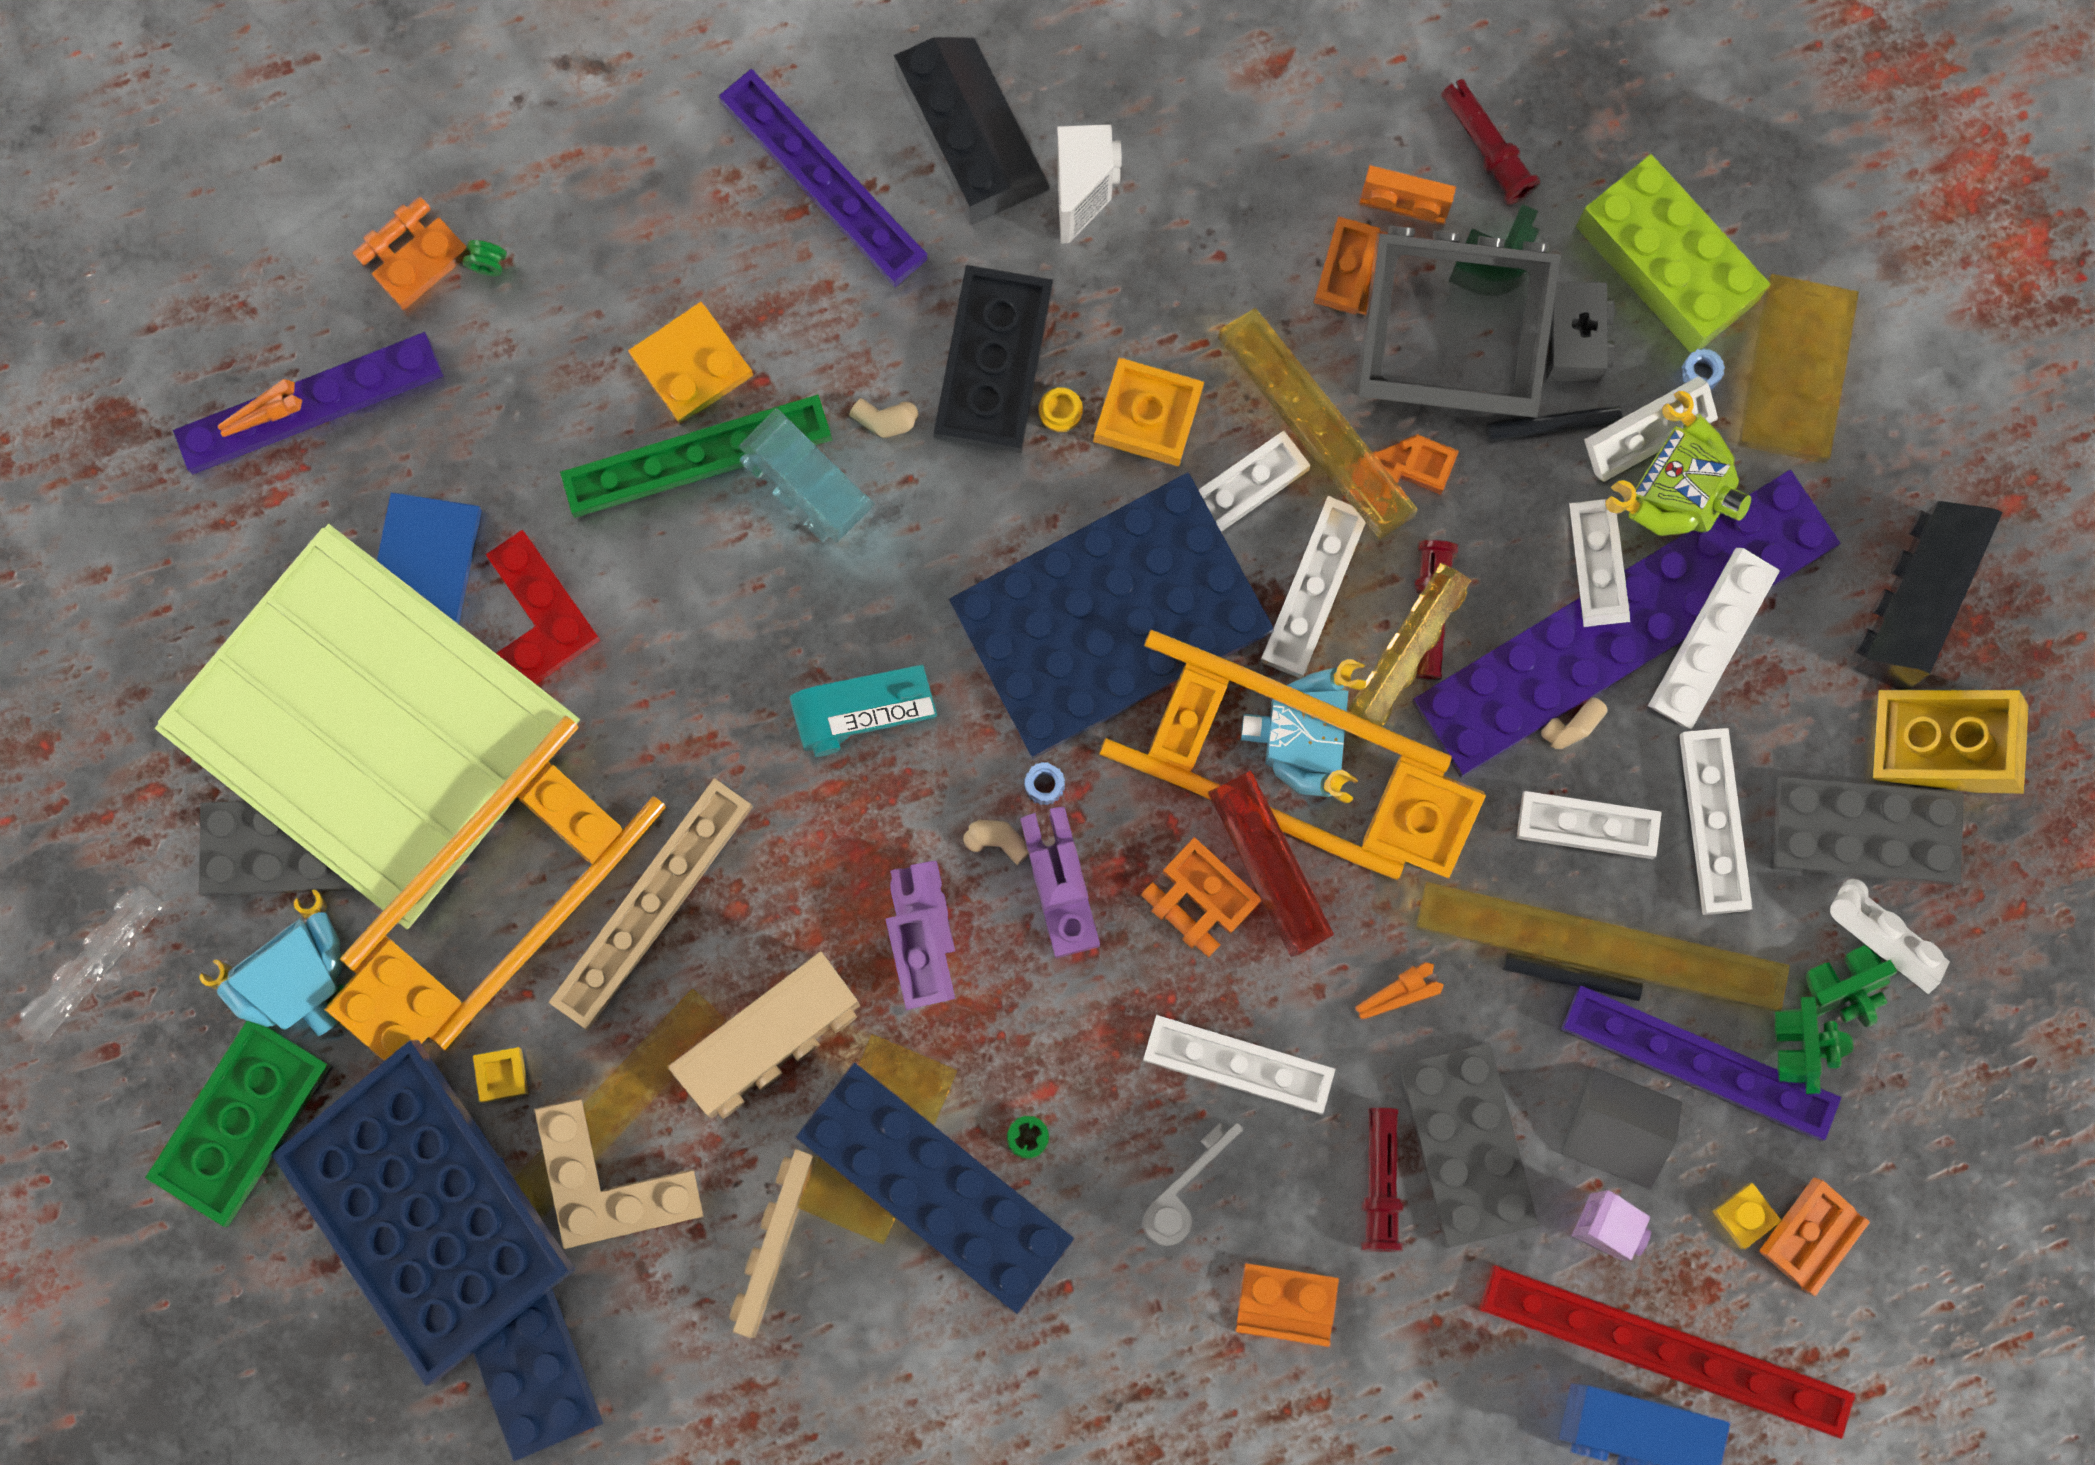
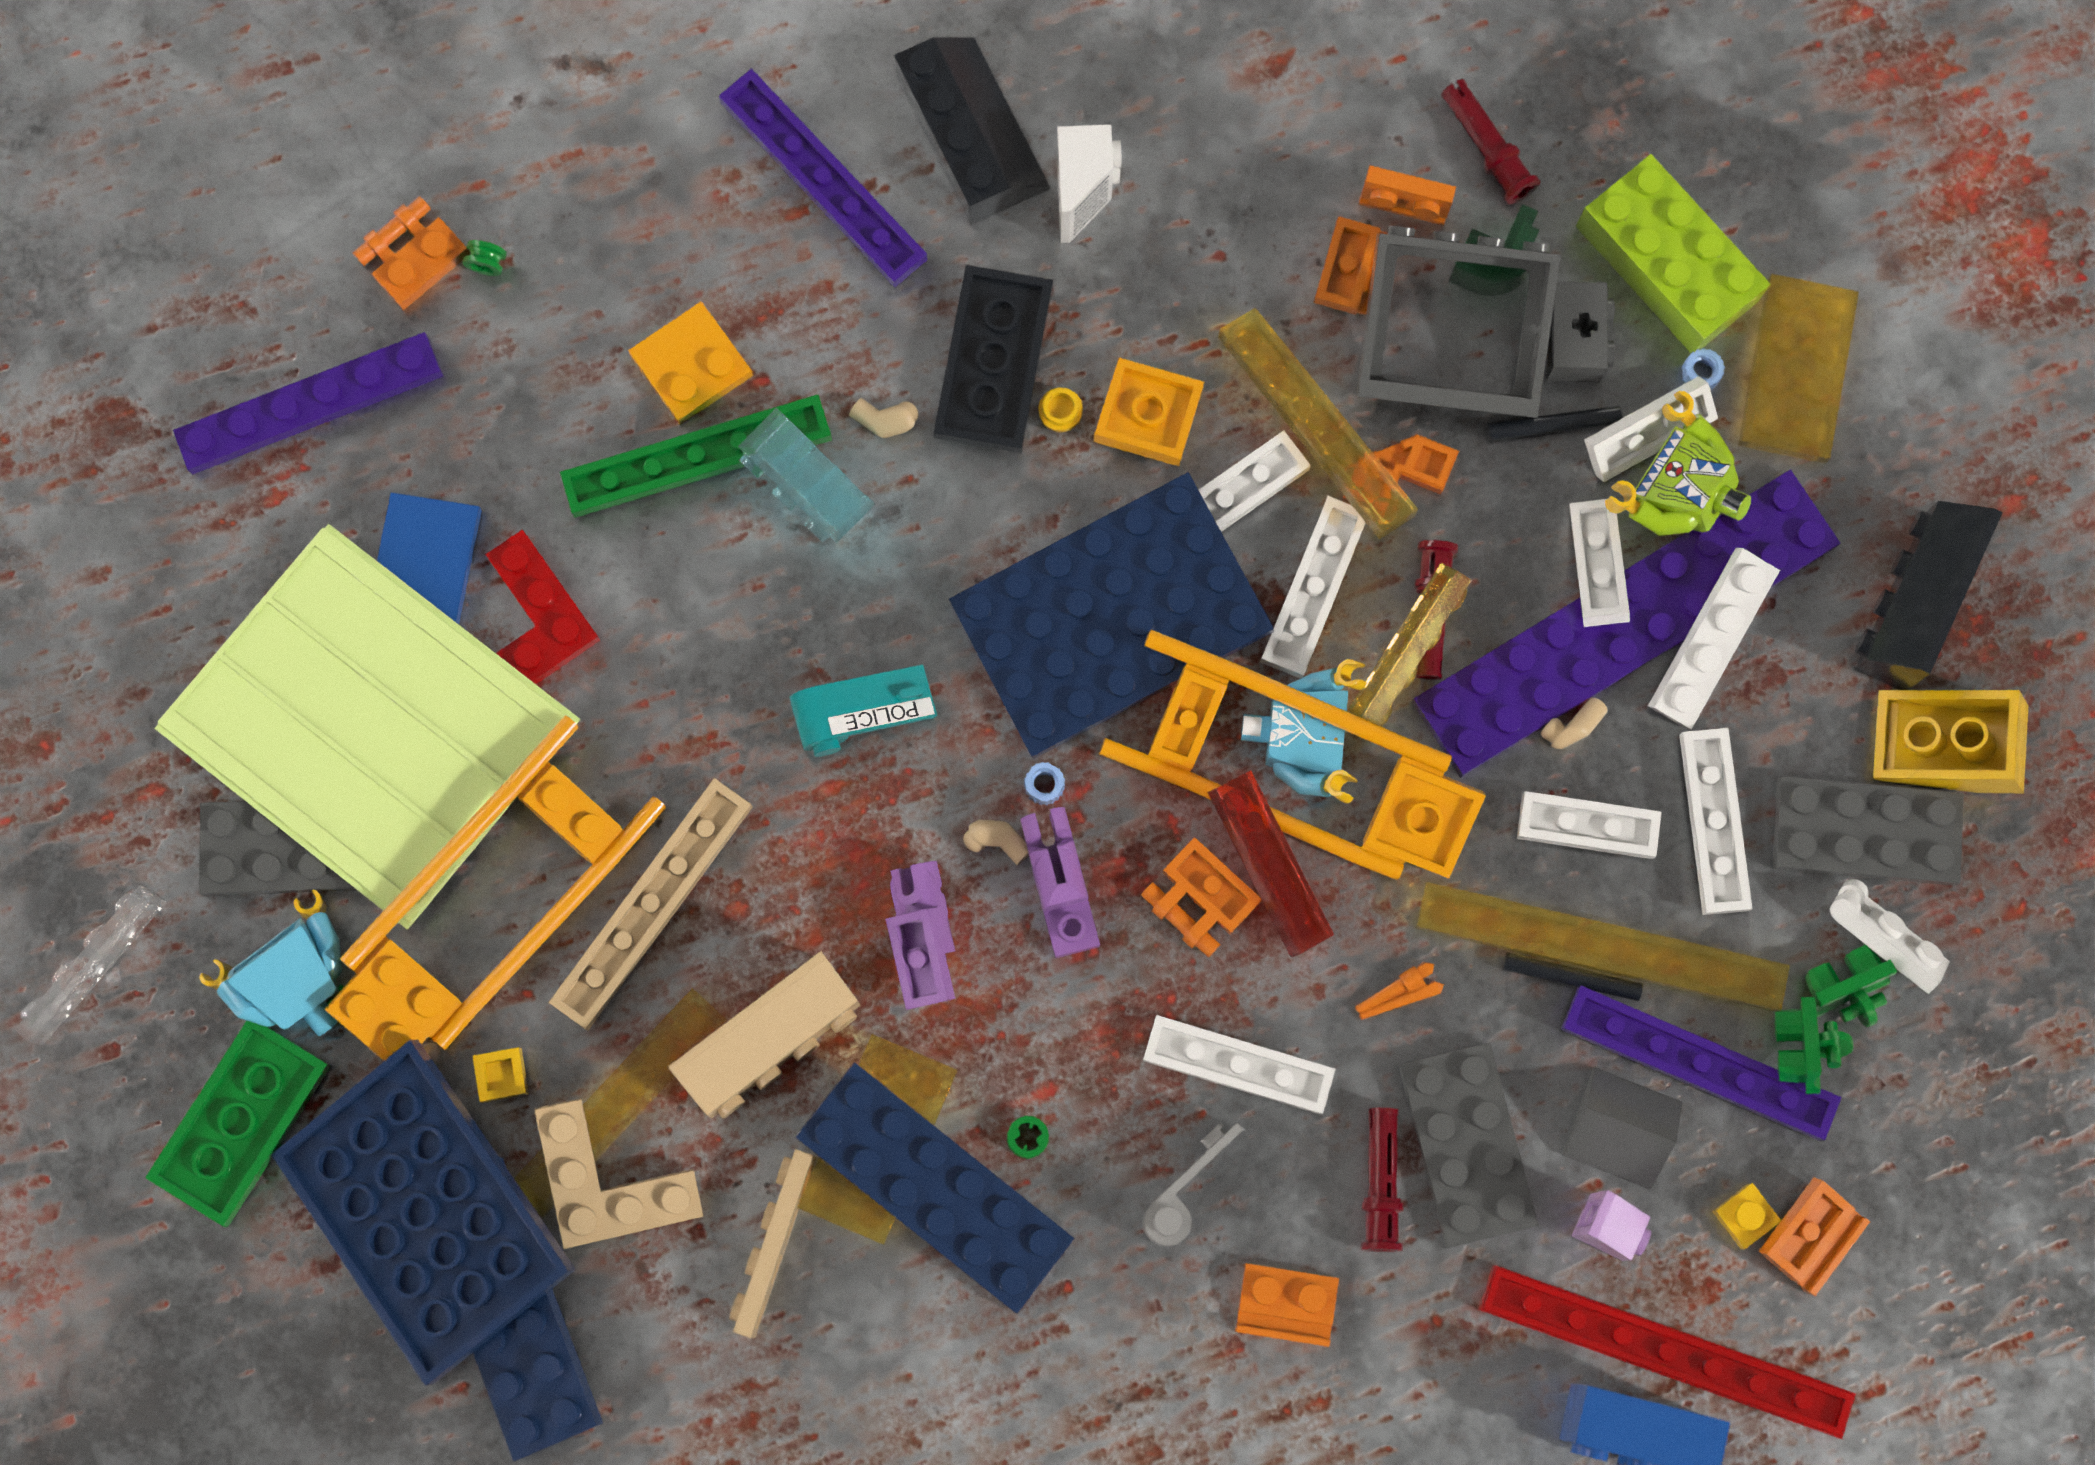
orange piece [218,379,303,437] -> none

